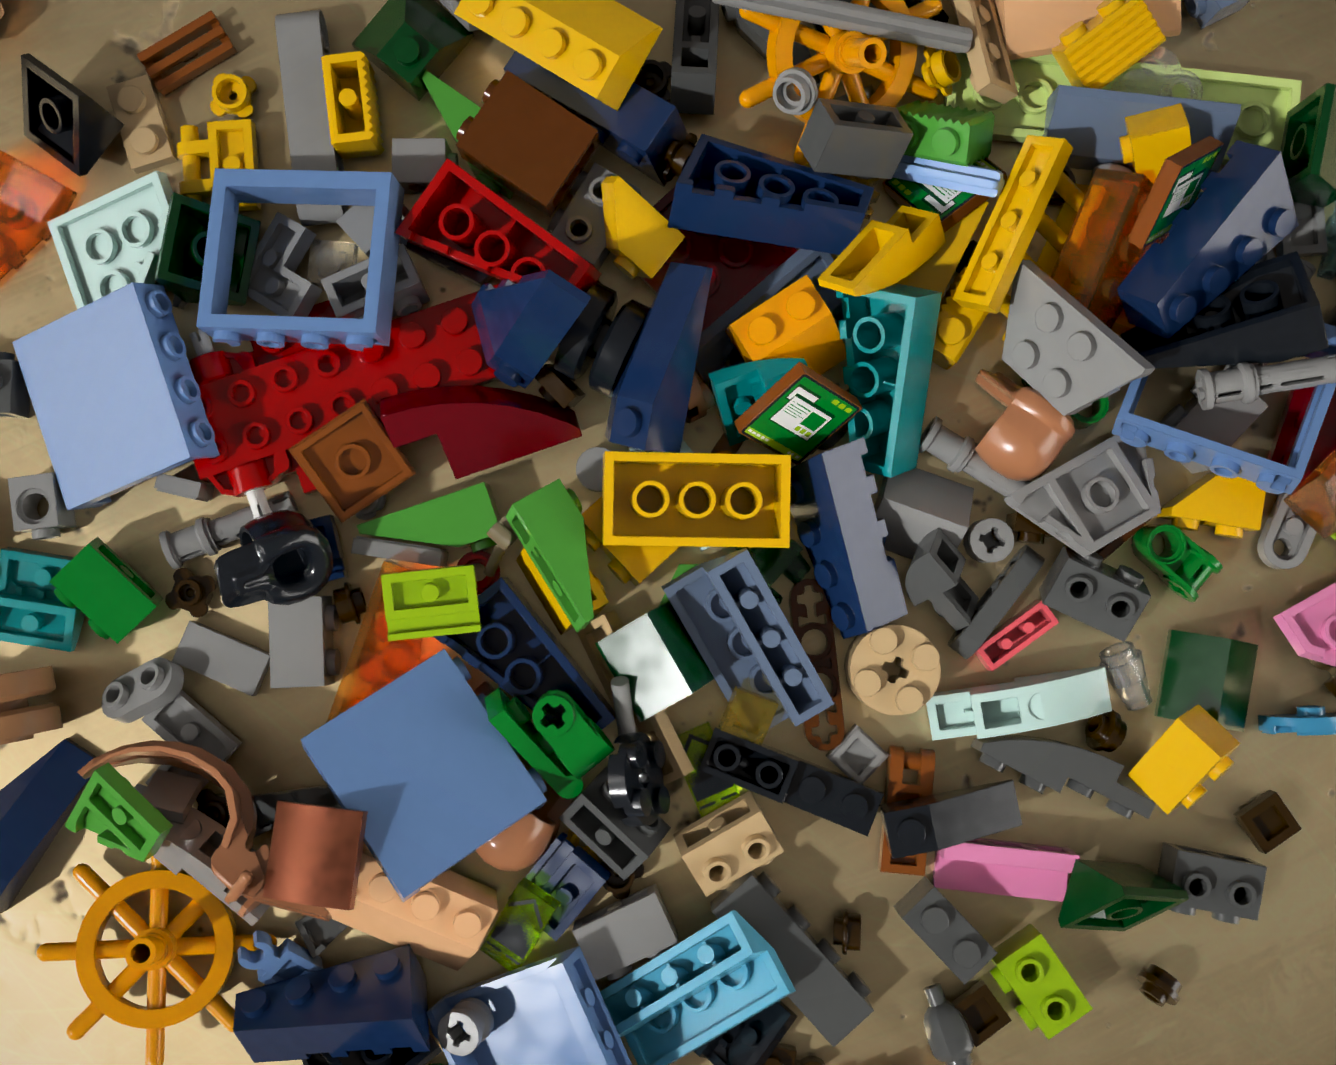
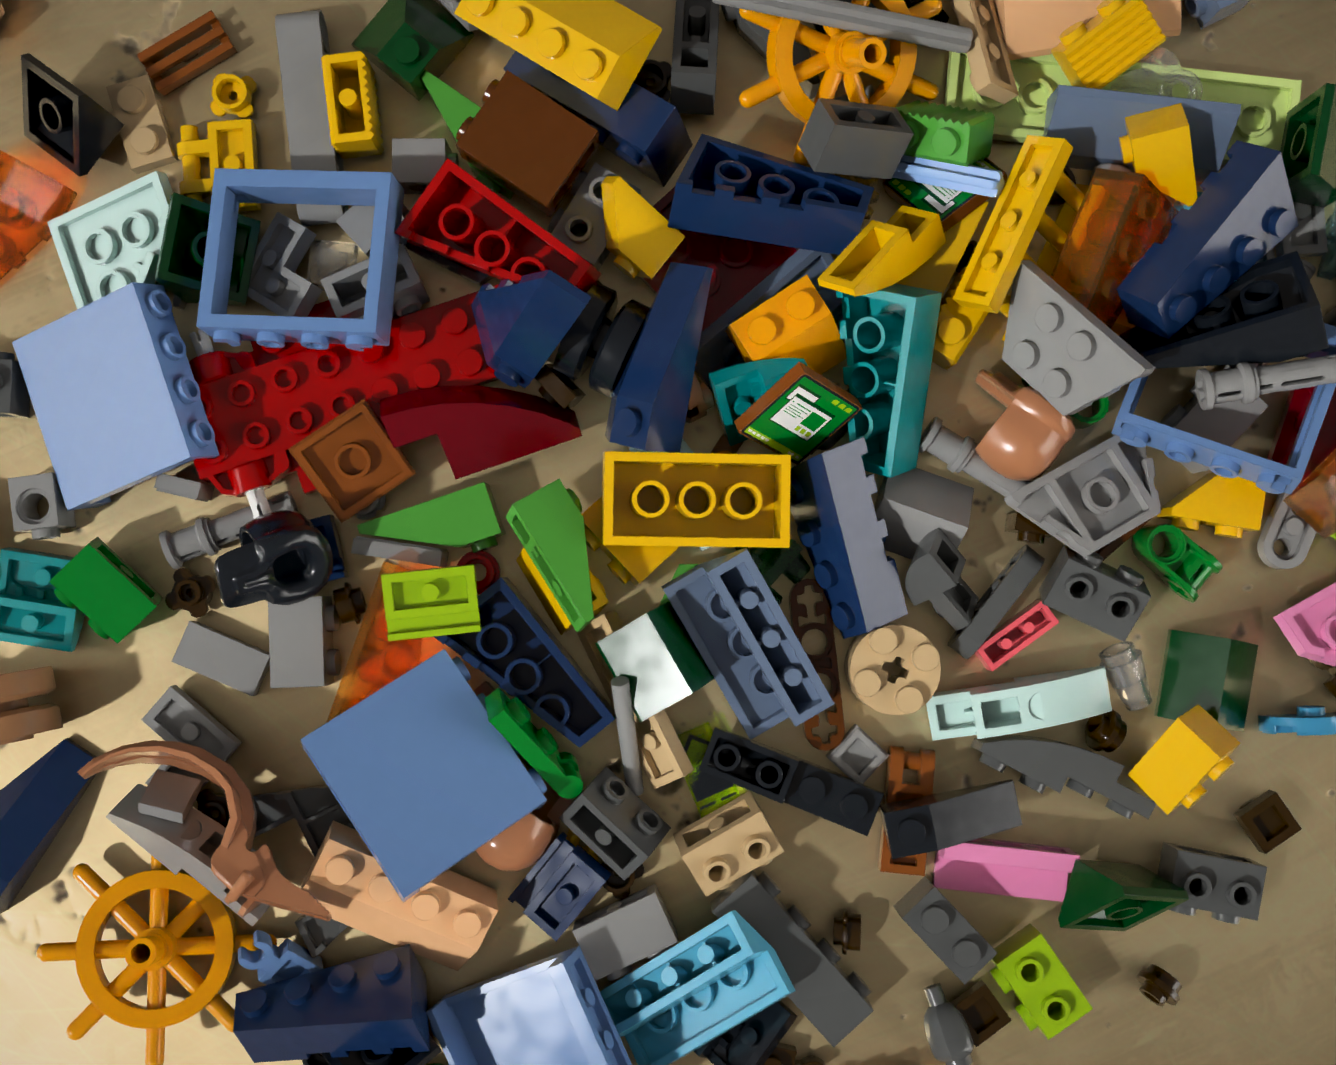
bright green wing [64,762,173,862] -> none
light grey plate [102,657,184,723] -> none
copper slope [263,801,368,910] -> none
light grey wheel [438,997,494,1056] -> none
clear neon green tile [480,877,561,971] -> none
dark tan hand [484,515,518,577] -> none
green piece [532,689,615,779] -> none
light grey tile [576,447,610,492] -> none
black plate [608,732,670,827] -> none
dark brown plate [663,133,697,181] -> none
clear yellow tile [719,685,779,746] -> none
light grey plate [773,67,818,115] -> none
yellow plate [921,46,961,97] -> none
light grey wheel [963,518,1014,563] -> none
tile [1128,136,1224,249] -> none

